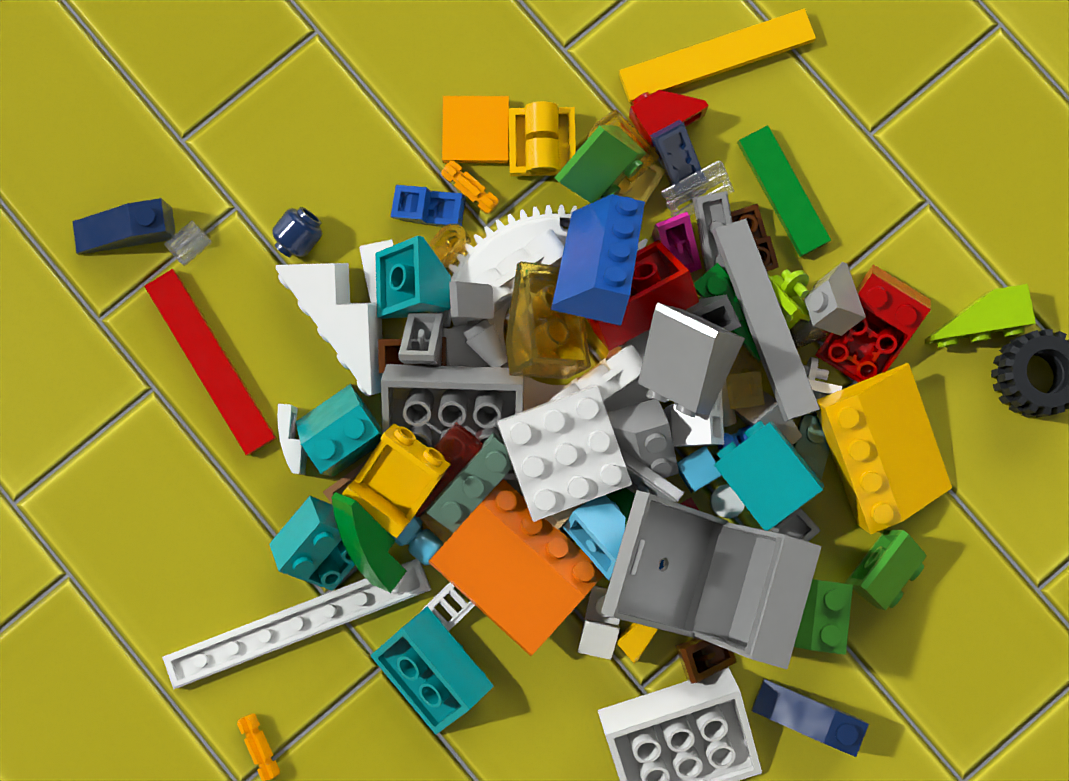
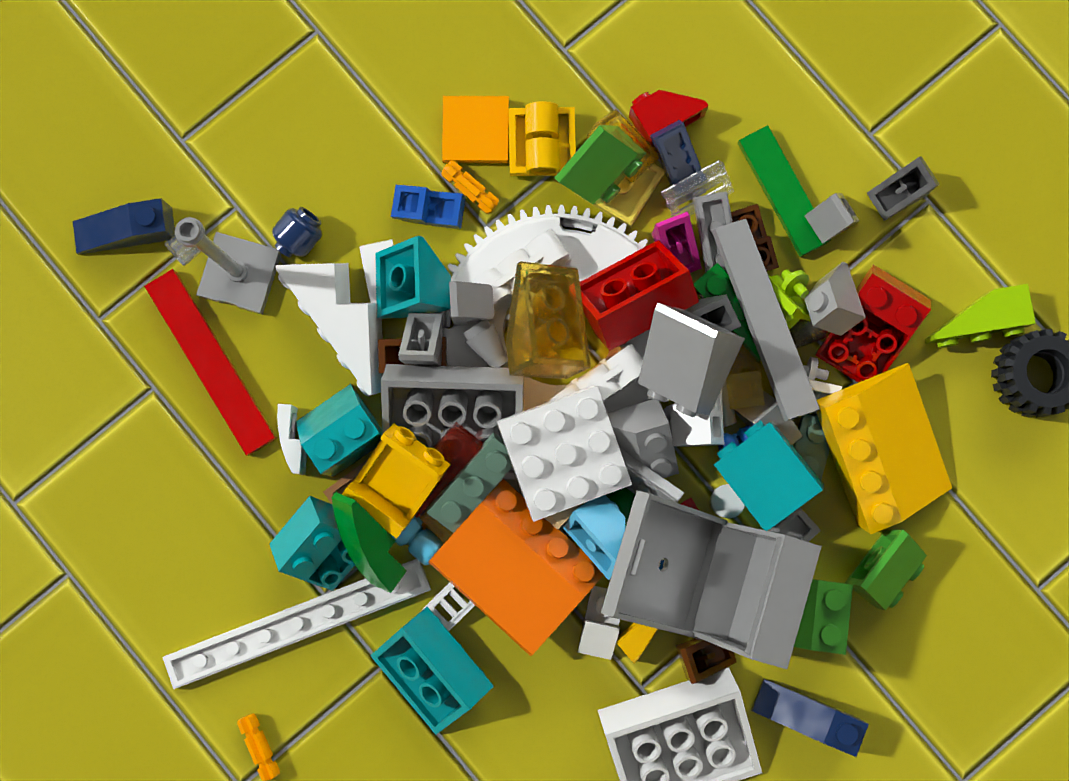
clear yellow plate [429,224,471,274] -> none
blue slope [551,194,645,326] -> none
yellow tile [619,8,816,104] -> none
medium azure piece [677,446,722,493] -> none
none -> light grey tile [175,217,282,315]
none -> light grey slope [805,193,860,244]
none -> flat silver slope [867,156,940,221]

